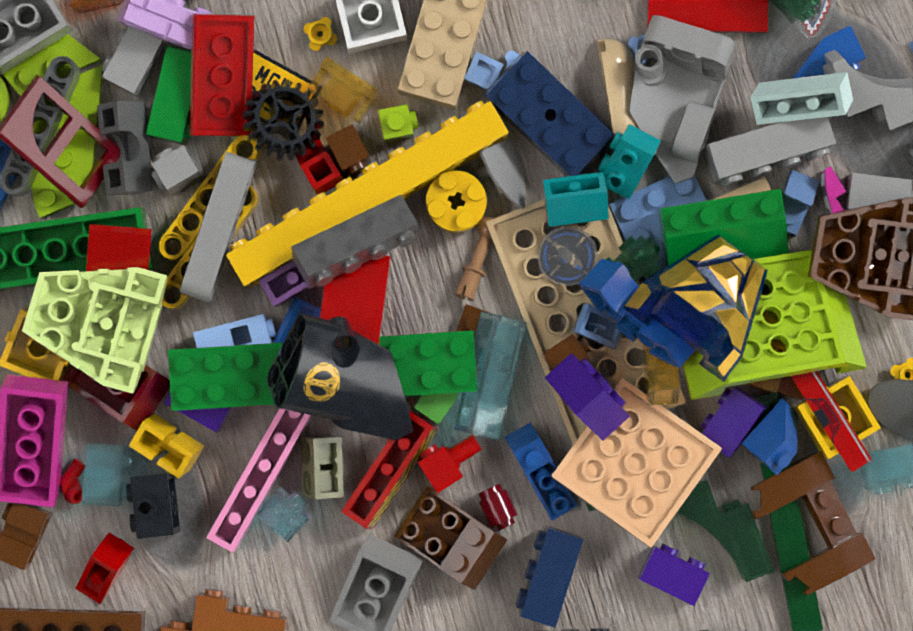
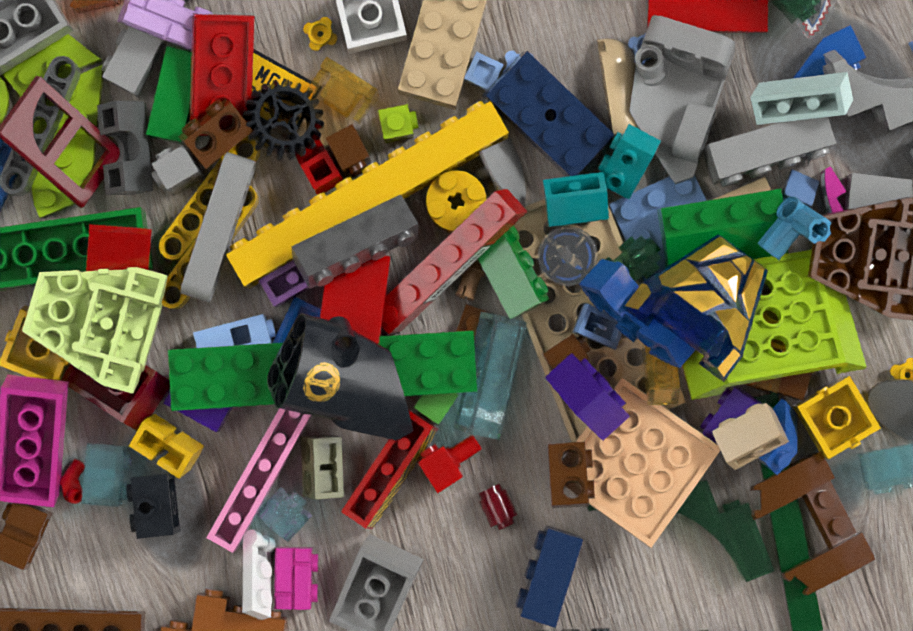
red slope [75,532,134,605] -> none
reddish brown slope [394,486,508,590] -> none
blue slope [504,422,578,521] -> none
dark purple brick [637,543,710,606] -> none
red sticker [791,371,872,472] -> none
none -> reddish brown brick [178,99,253,169]
none -> white plate [242,529,276,620]
none -> dark pink brick [274,546,319,610]
none -> brick [382,189,527,335]
none -> brick [478,225,550,319]
none -> reddish brown brick [548,442,595,509]
none -> tan brick [712,403,789,470]
none -> dark azure piece [757,196,831,260]

